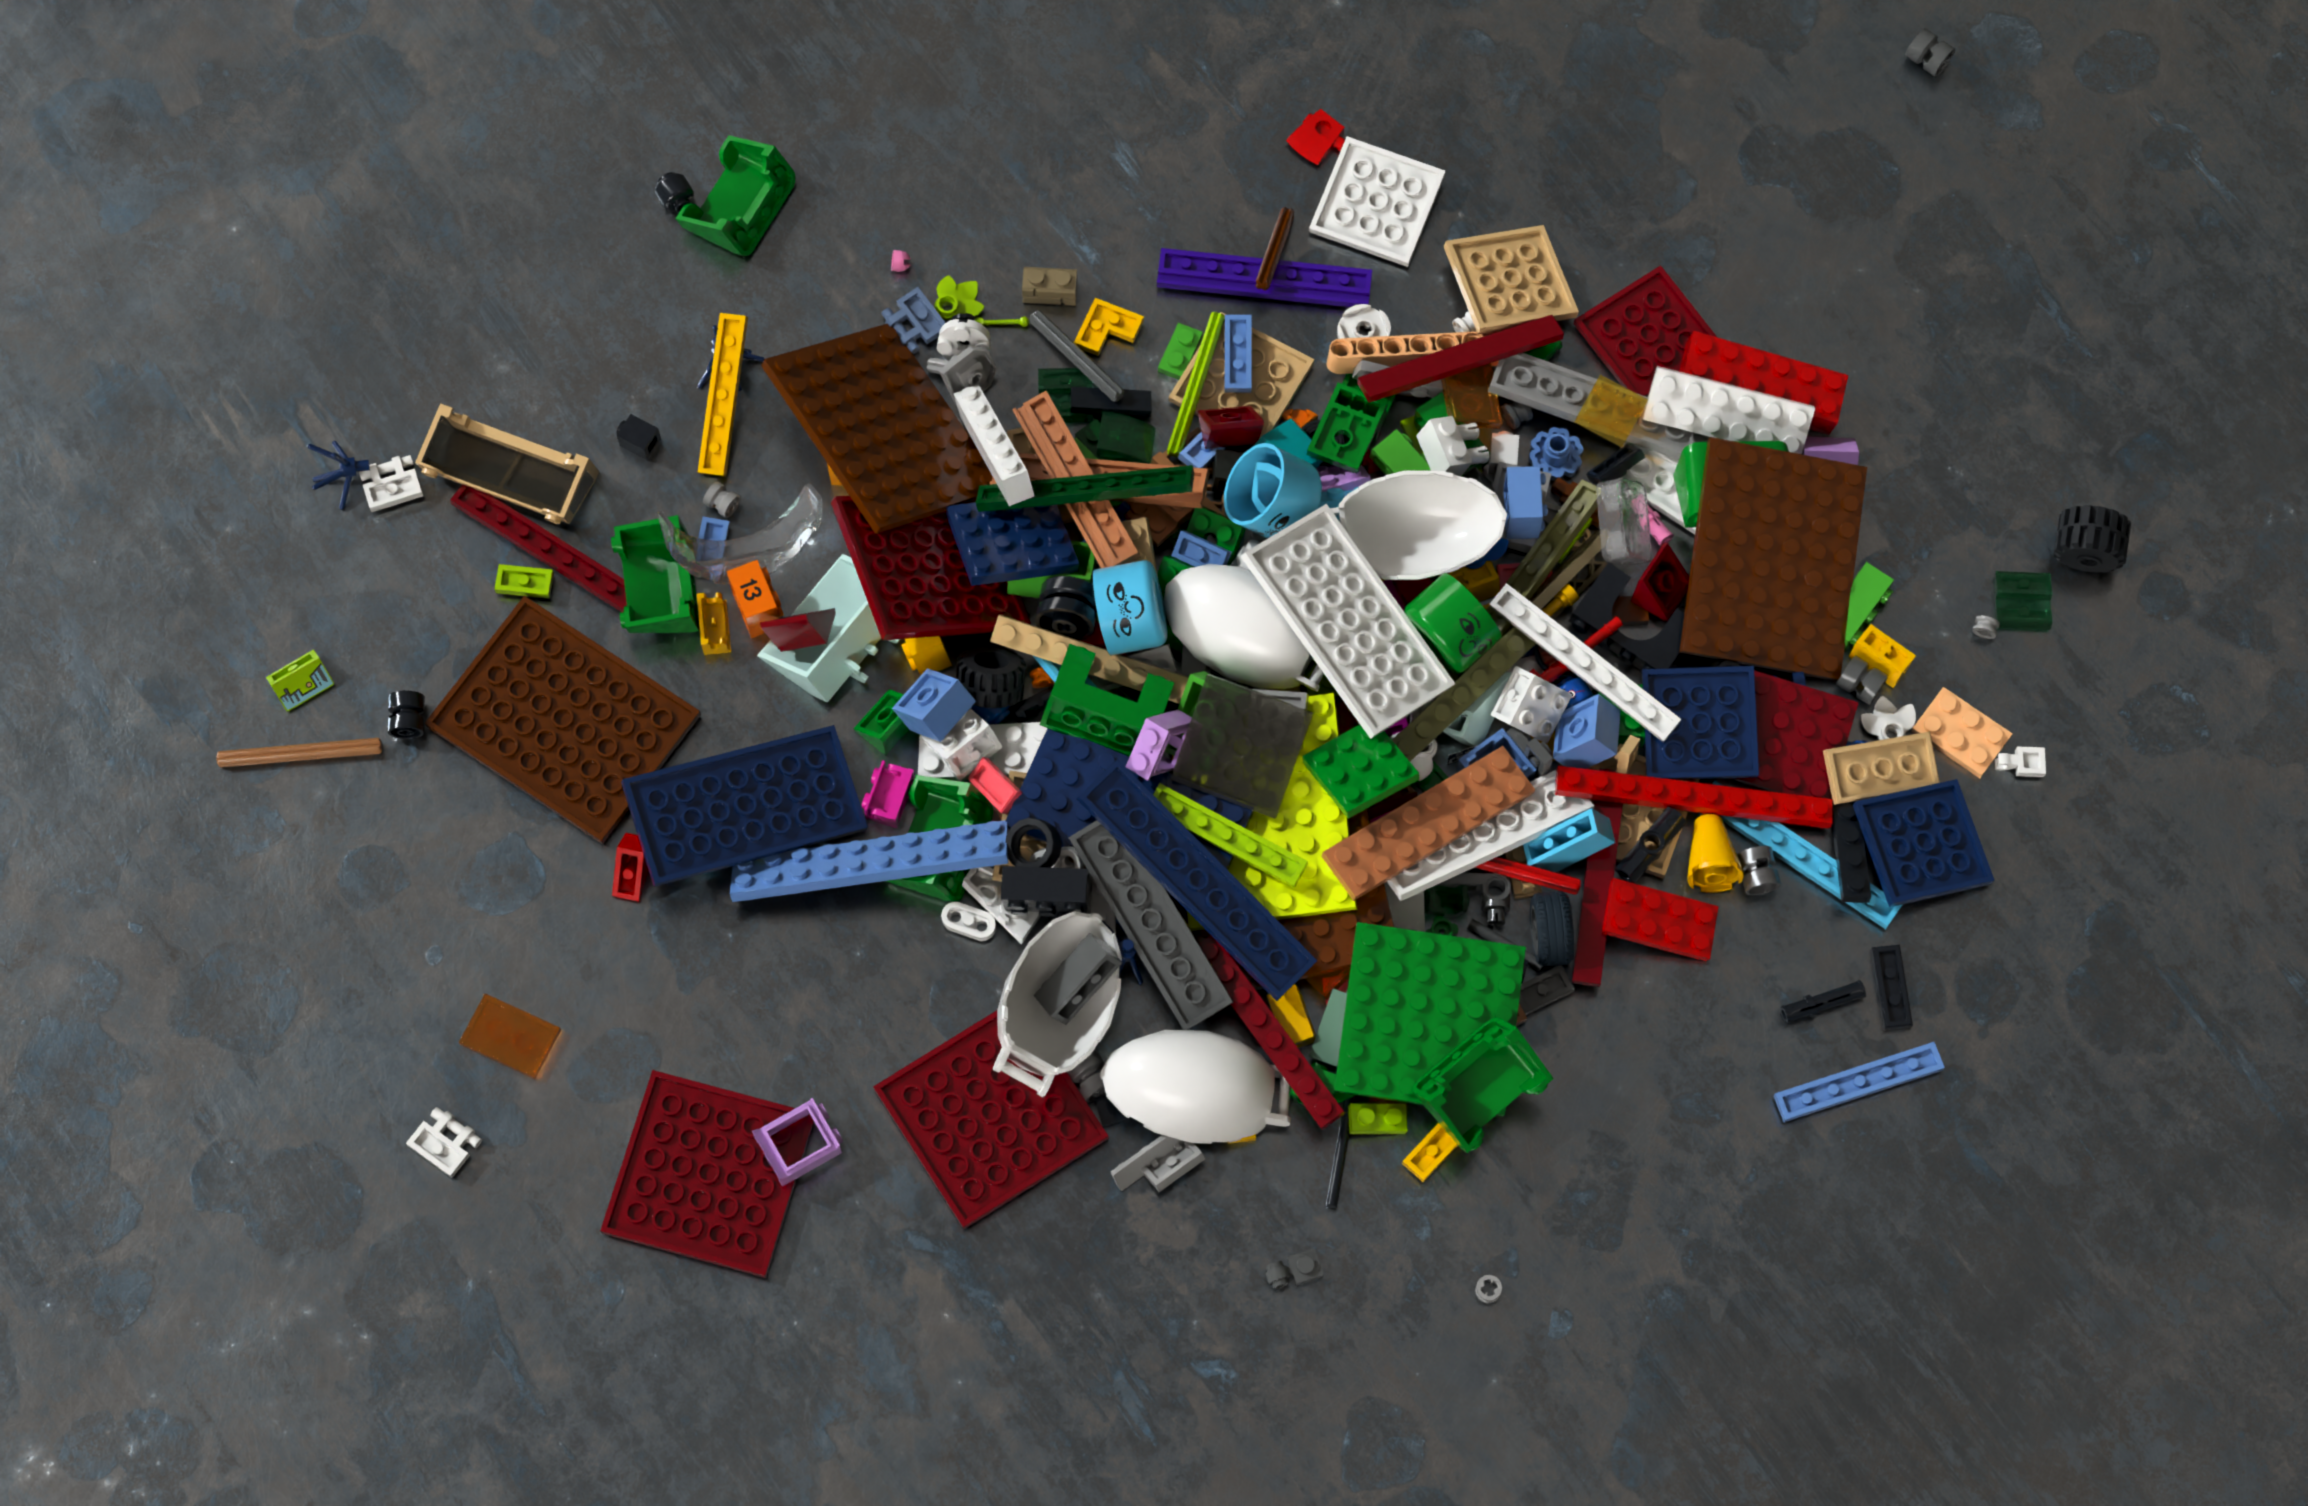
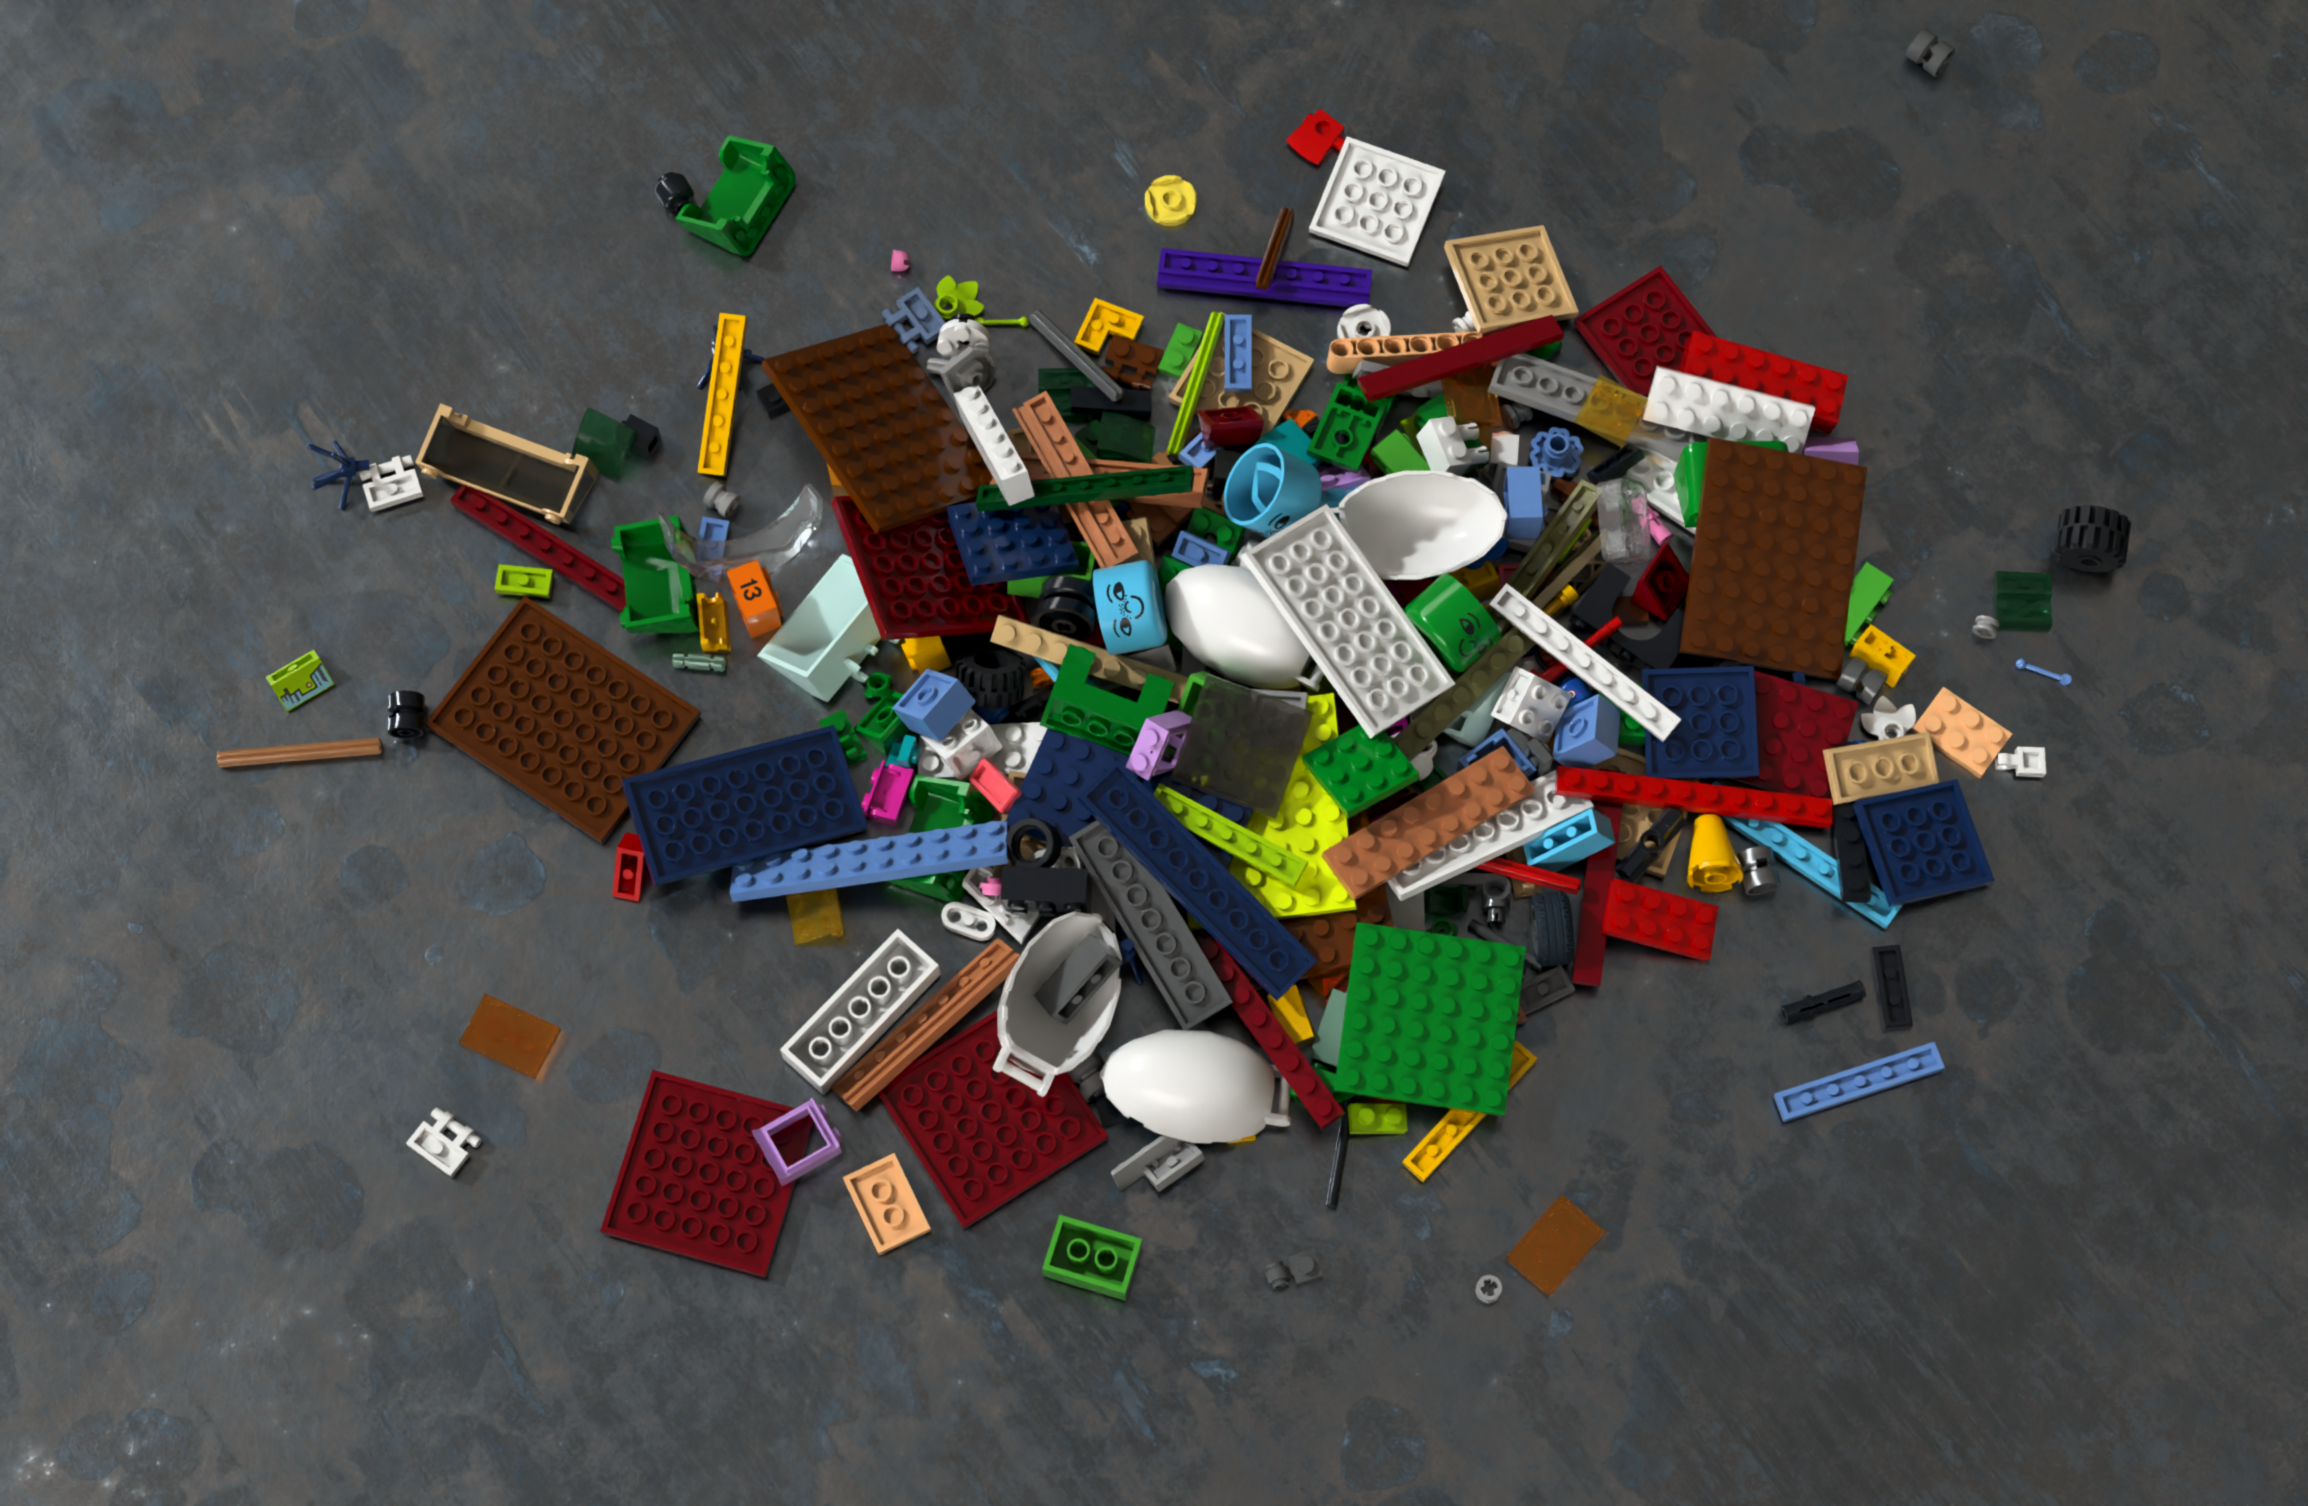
dark red slope [760,608,836,652] -> none
dark tan brick [1022,267,1078,306] -> none
green windscreen [1412,1018,1554,1153] -> none
black sticker [1447,745,1477,765] -> none
tan plate [1614,735,1640,774] -> none
none -> clear green slope [572,407,637,480]
none -> sand green axle [672,651,727,672]
none -> black plate [756,383,789,417]
none -> white brick [780,929,941,1095]
none -> clear yellow hinge [786,888,845,946]
none -> green plate [819,709,868,768]
none -> nougat plate [831,938,1020,1112]
none -> light nougat plate [842,1153,931,1256]
none -> green plate [864,672,893,699]
none -> teal bracket [886,735,921,770]
none -> bright pink plate [979,877,1002,895]
none -> bright green brick [1042,1214,1143,1301]
none -> reddish brown plate [1101,335,1164,391]
none -> light yellow tile [1145,175,1197,226]
none -> clear orange tile [1505,1194,1605,1297]
none -> medium blue hinge [2016,658,2072,686]

